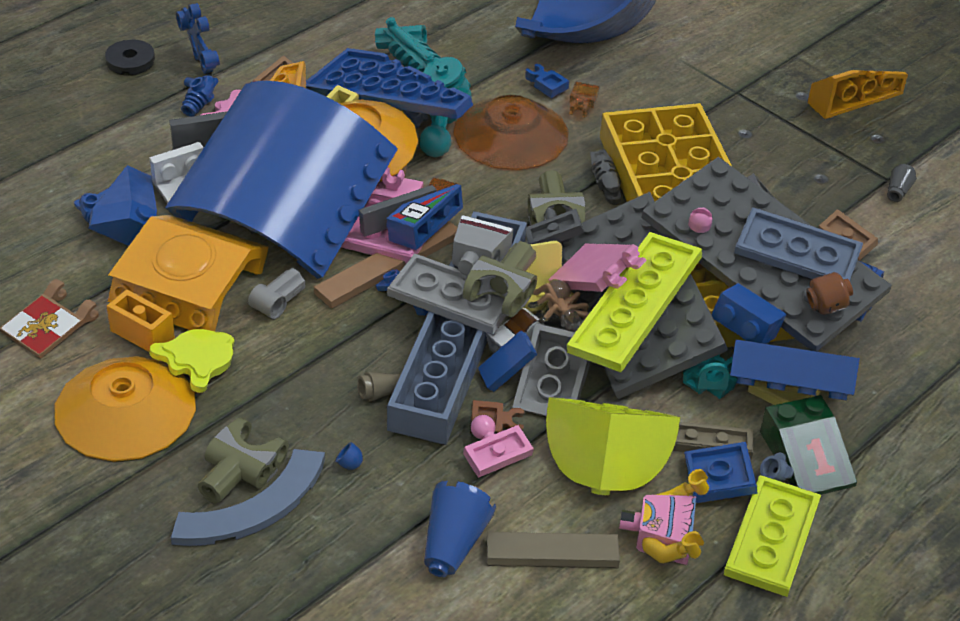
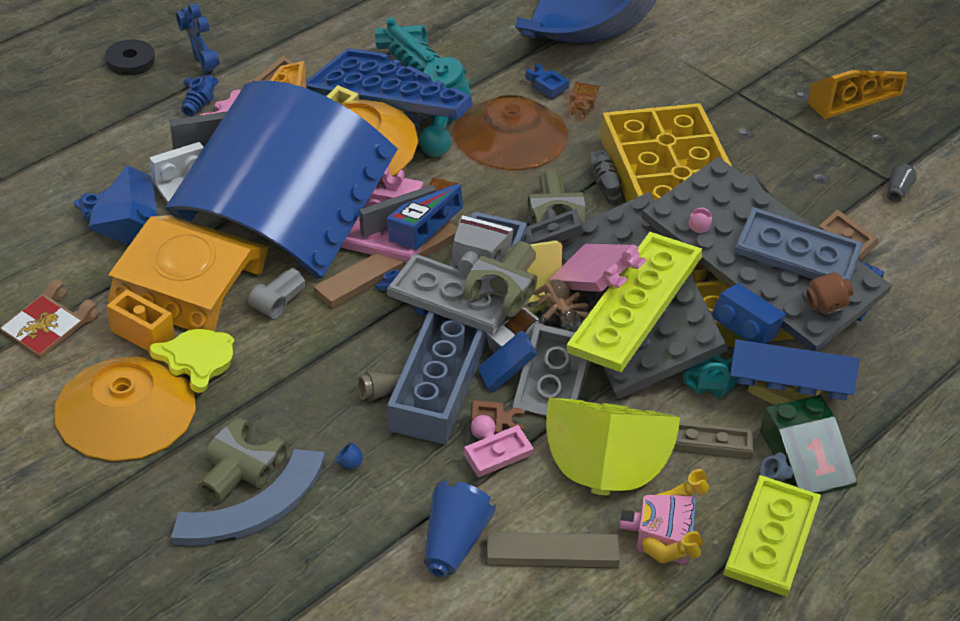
blue tile [684,442,757,503] -> none

